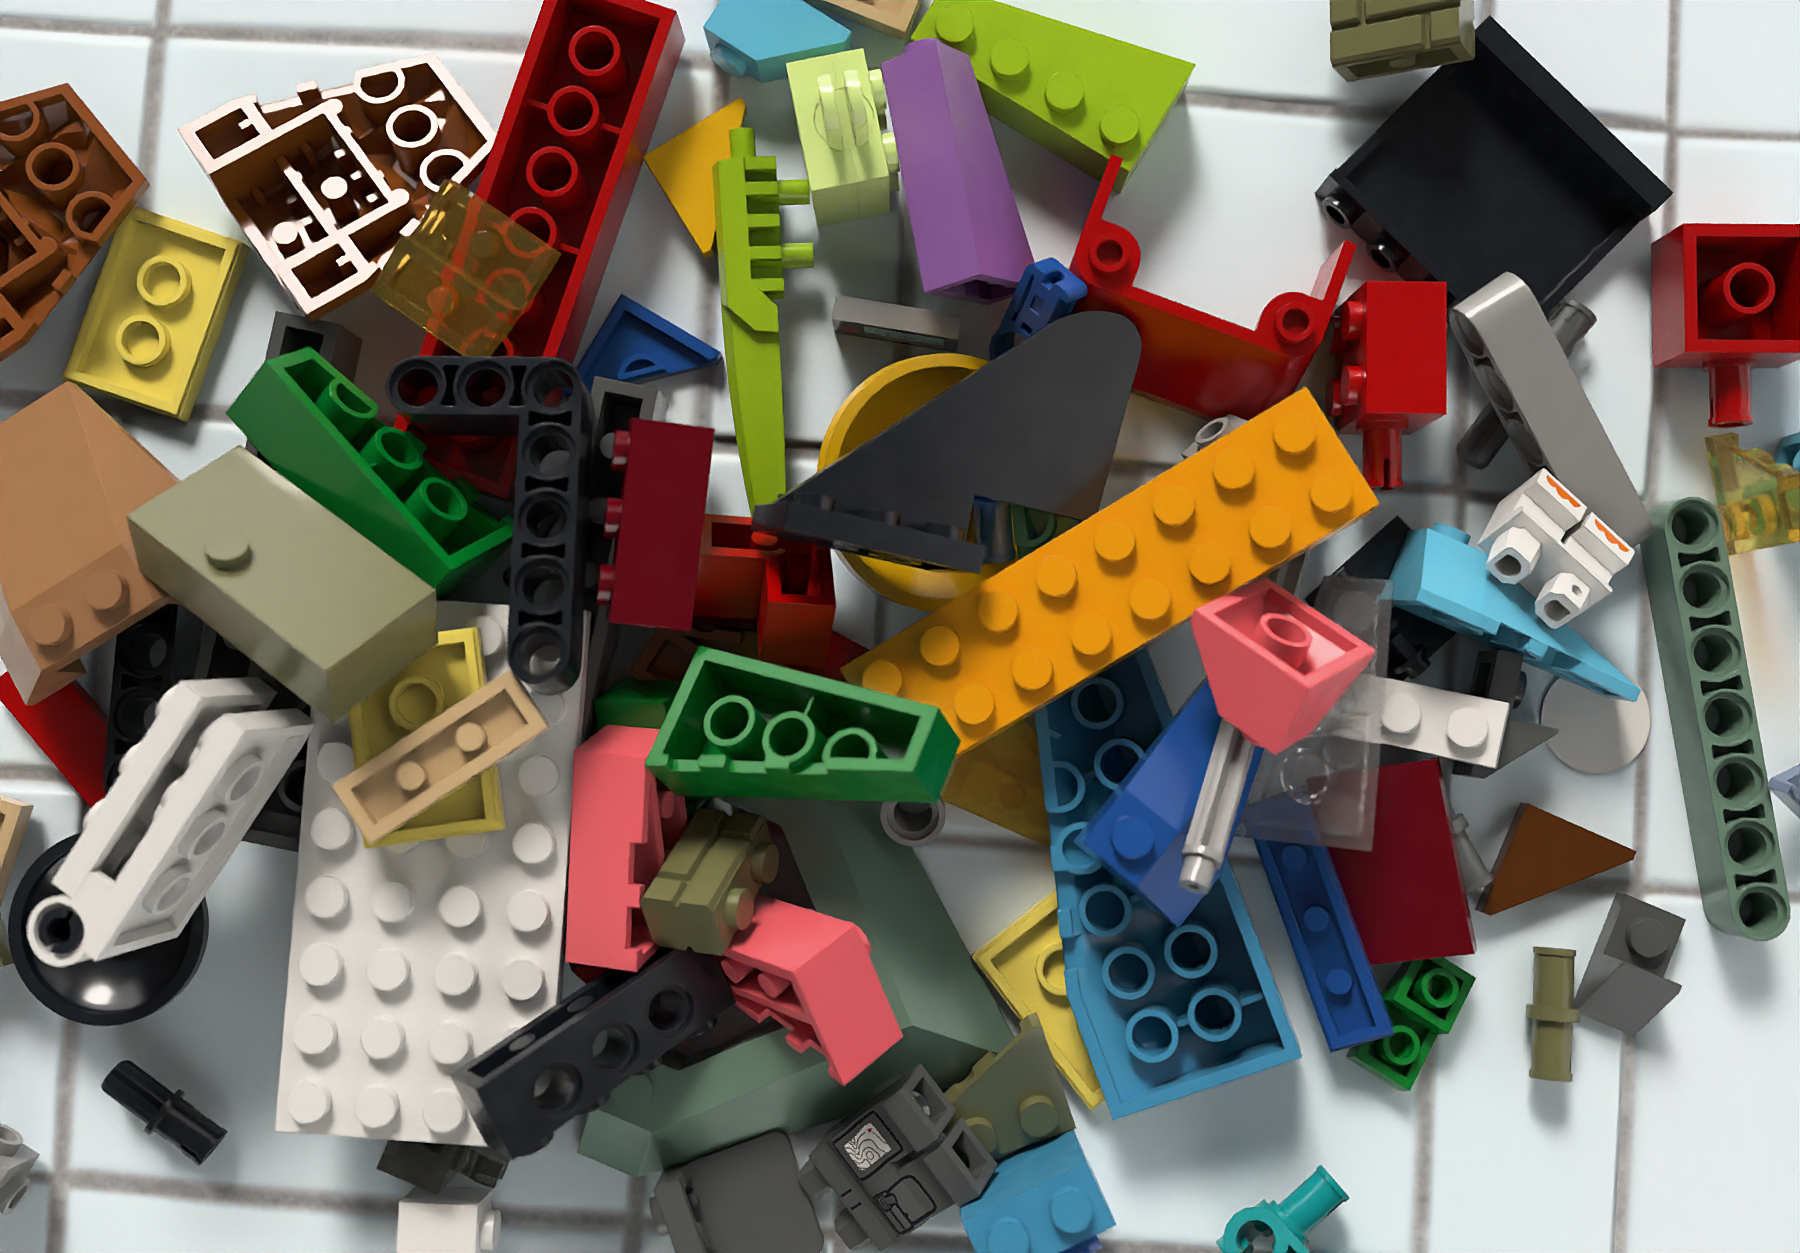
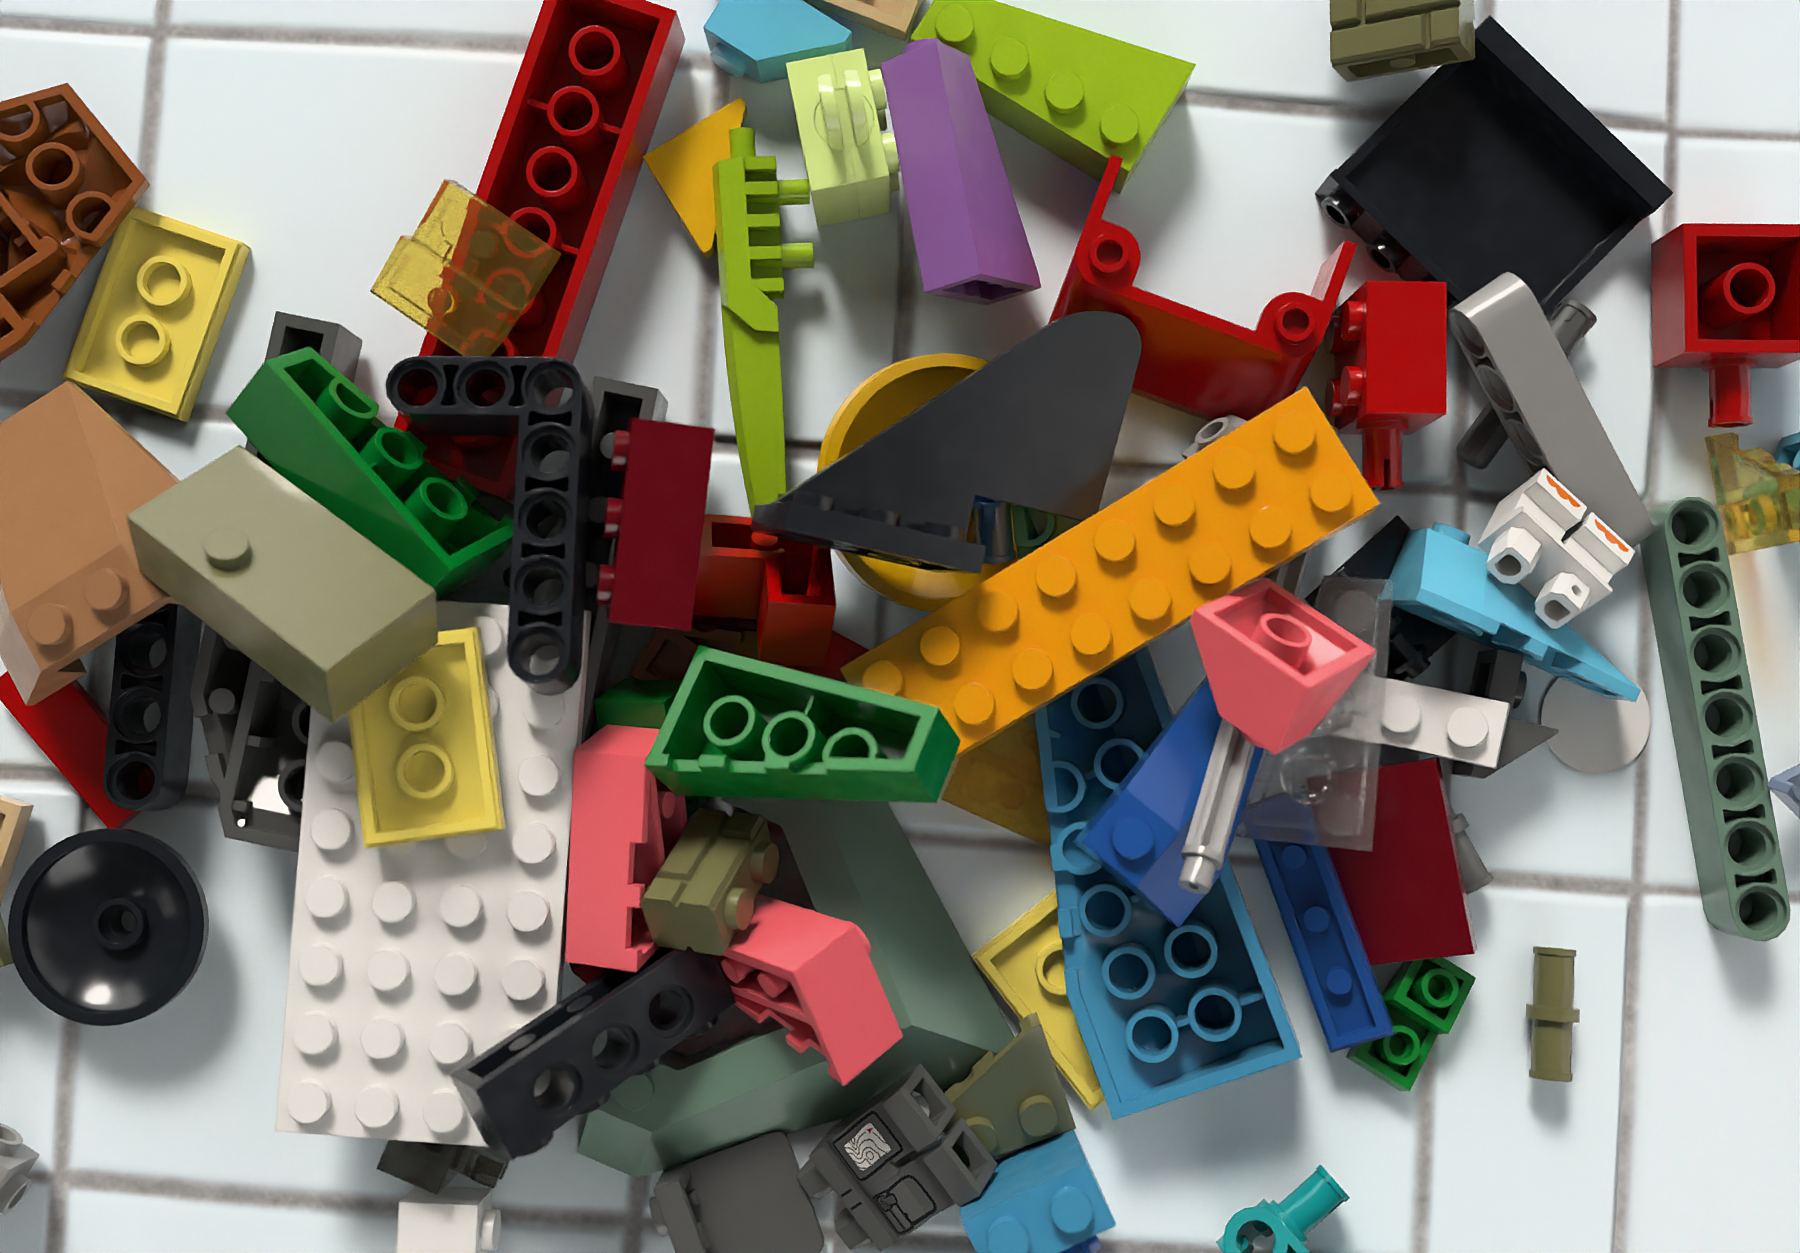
white hinge [27,677,316,967] -> none
black axle [101,1060,228,1166] -> none
dark orange wedge [177,53,496,322] -> none
tan plate [331,669,552,844] -> none
blue tile [561,293,723,398] -> none
light grey tile [832,295,962,353] -> none
light grey piece [880,795,946,846] -> none
blue piece [989,257,1088,361] -> none
reddish brown tile [1475,802,1637,916] -> none
dark grey slope [1573,892,1686,1036] -> none

